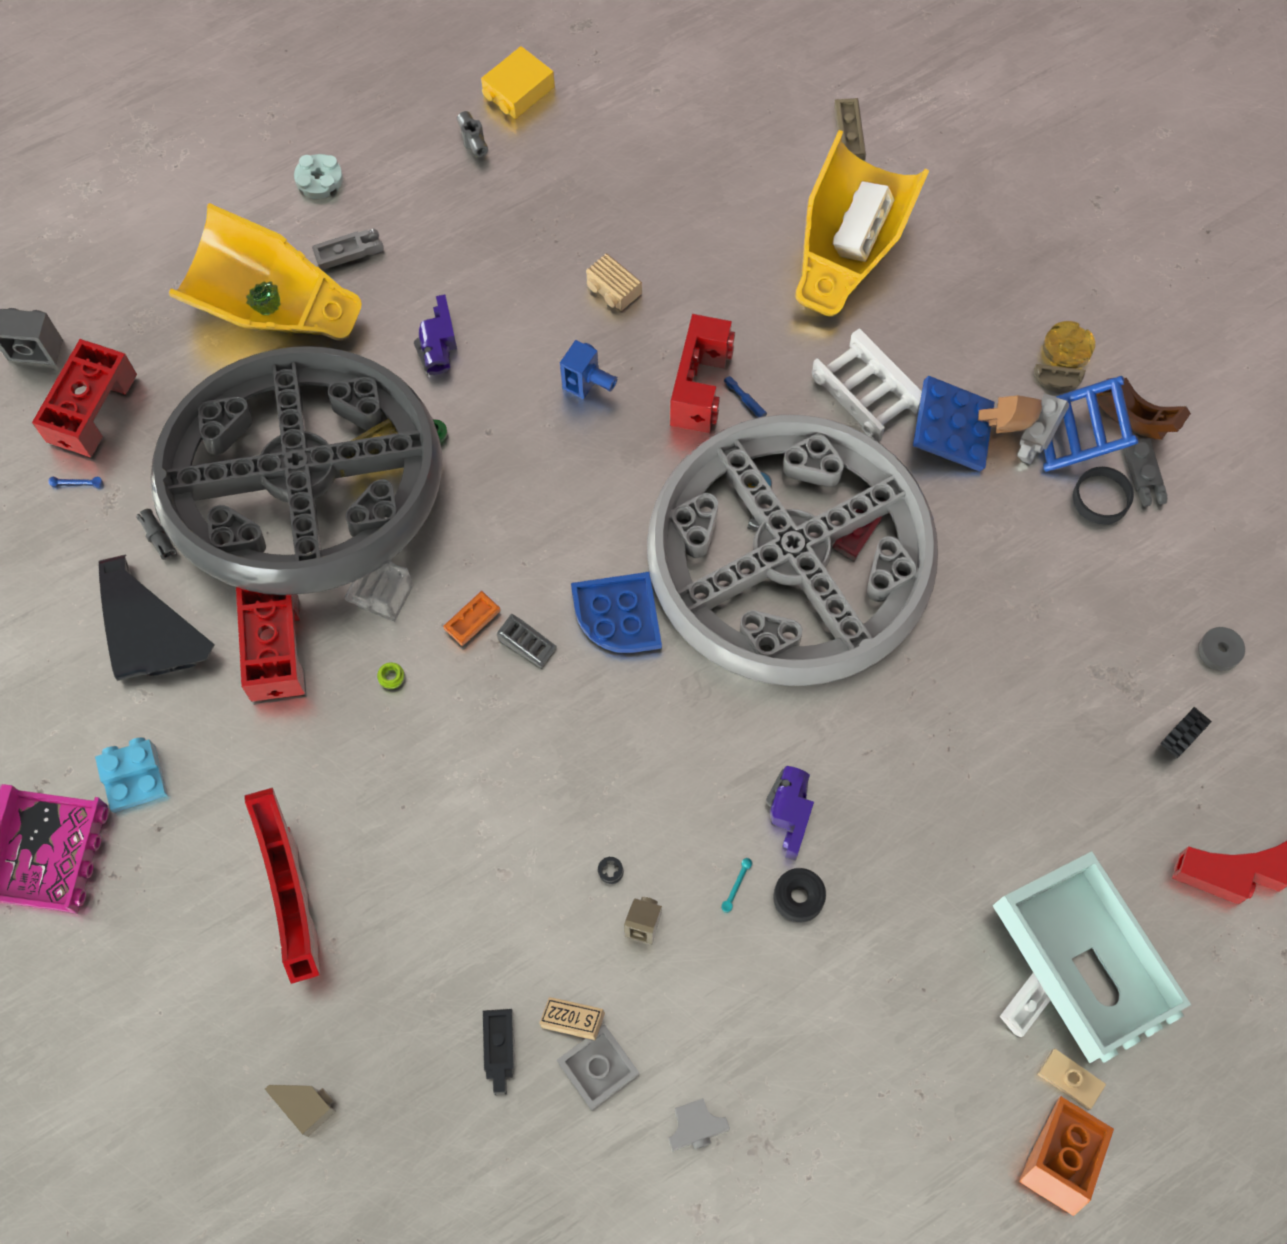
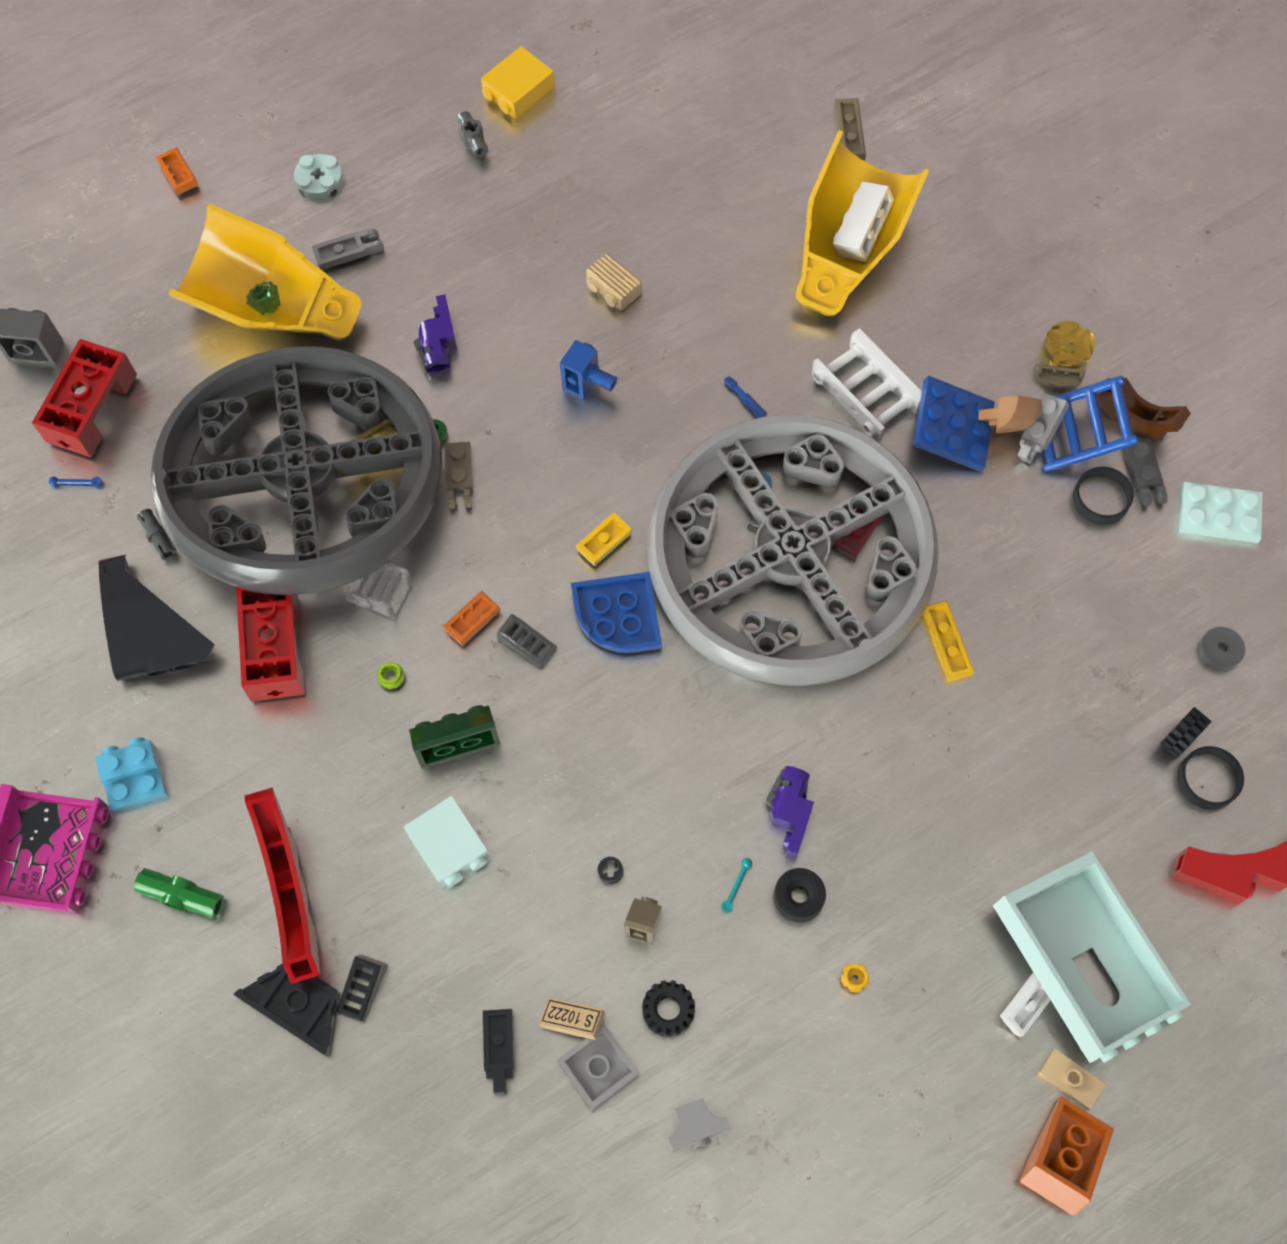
dark tan slope [265,1085,336,1137] -> none
red plate [670,314,735,433] -> none
none -> green piece [134,868,224,919]
none -> orange plate [155,147,199,196]
none -> black wing [233,963,339,1057]
none -> black slope [336,955,387,1022]
none -> light aqua brick [404,796,490,888]
none -> dark green slope [409,705,500,768]
none -> dark tan hinge [445,442,473,509]
none -> yellow plate [576,512,632,566]
none -> black tyre [642,980,695,1037]
none -> yellow plate [841,964,870,993]
none -> yellow tile [922,600,974,682]
none -> black tyre [1177,746,1244,810]
none -> light aqua plate [1179,481,1262,543]

